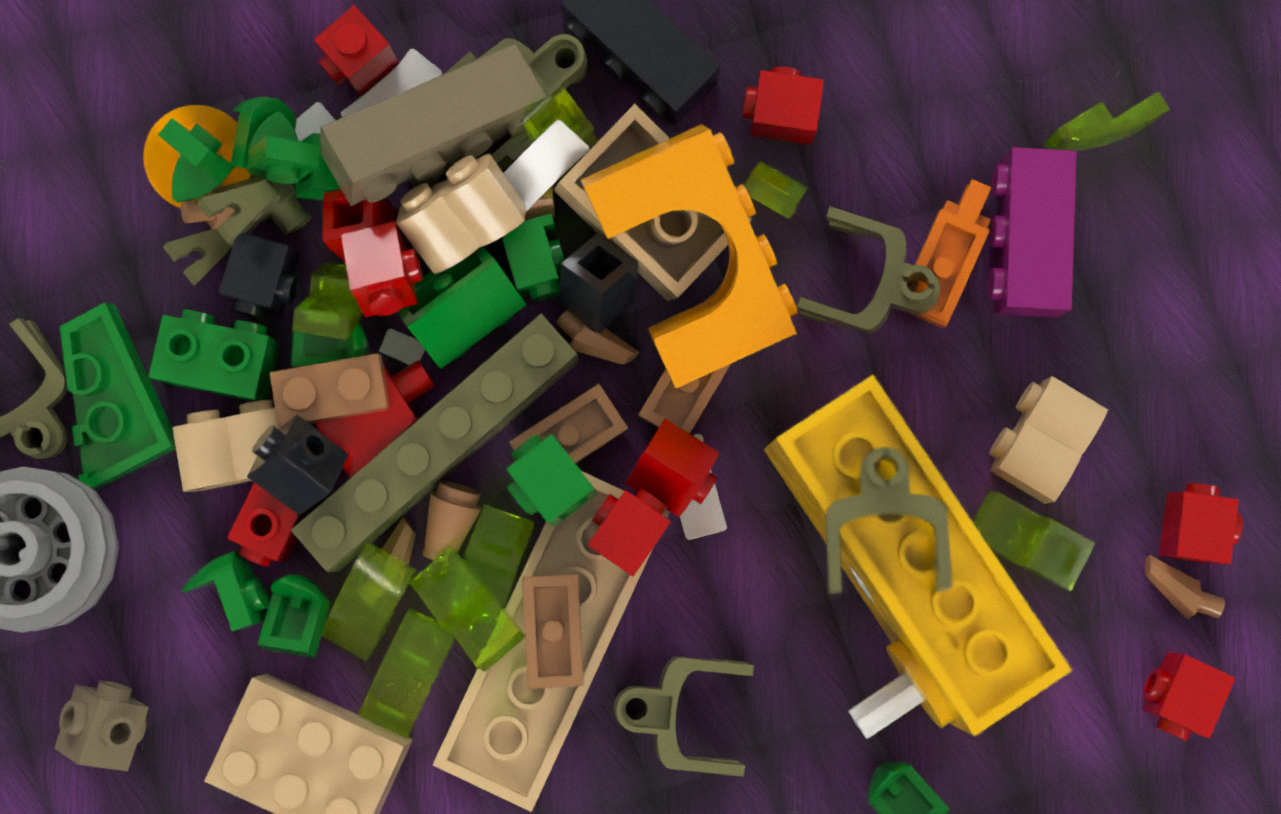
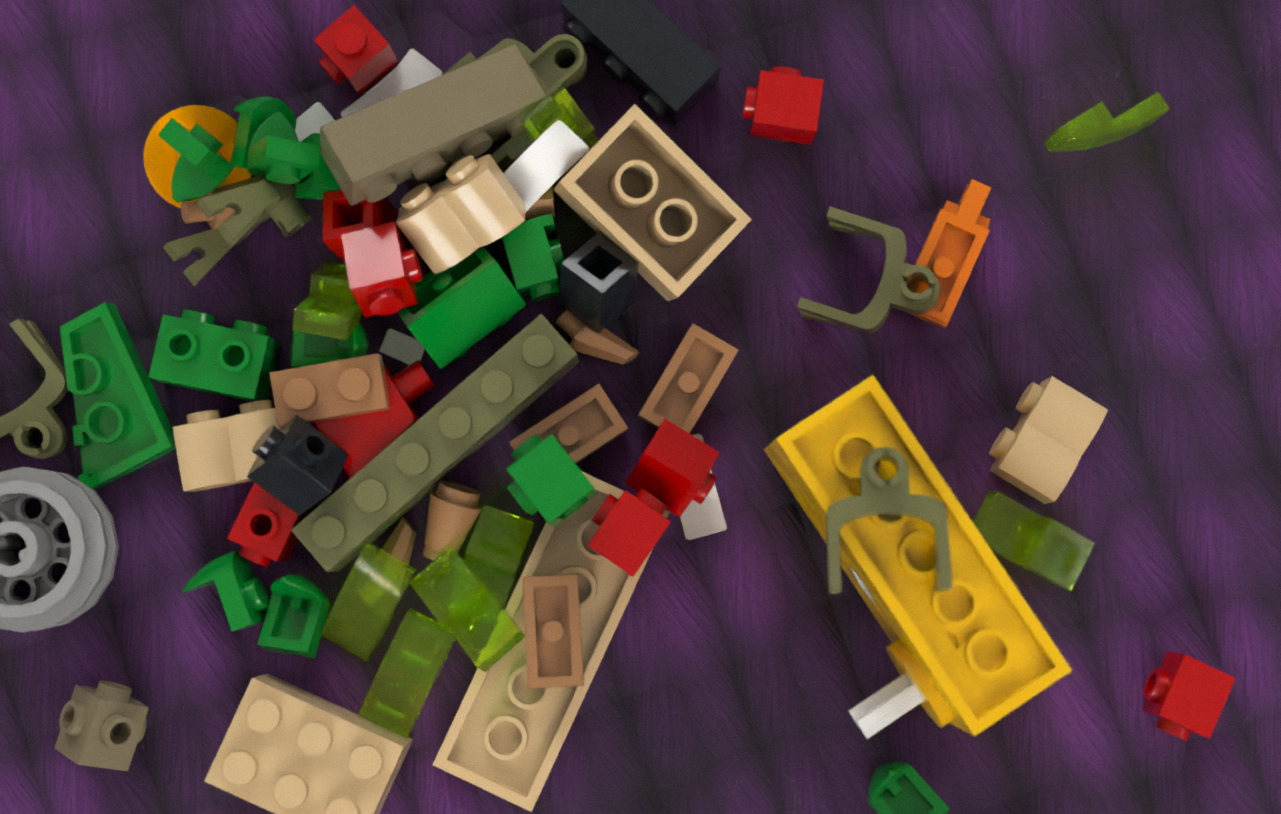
black brick [219,233,300,320] -> none
light orange arch [581,124,798,388] -> none
olive piece [613,656,754,777] -> none
clear neon green slope [744,161,809,219] -> none
magenta brick [988,147,1077,318] -> none
medium nougat bar [1144,555,1225,619] -> none
red brick [1159,483,1243,565] -> none

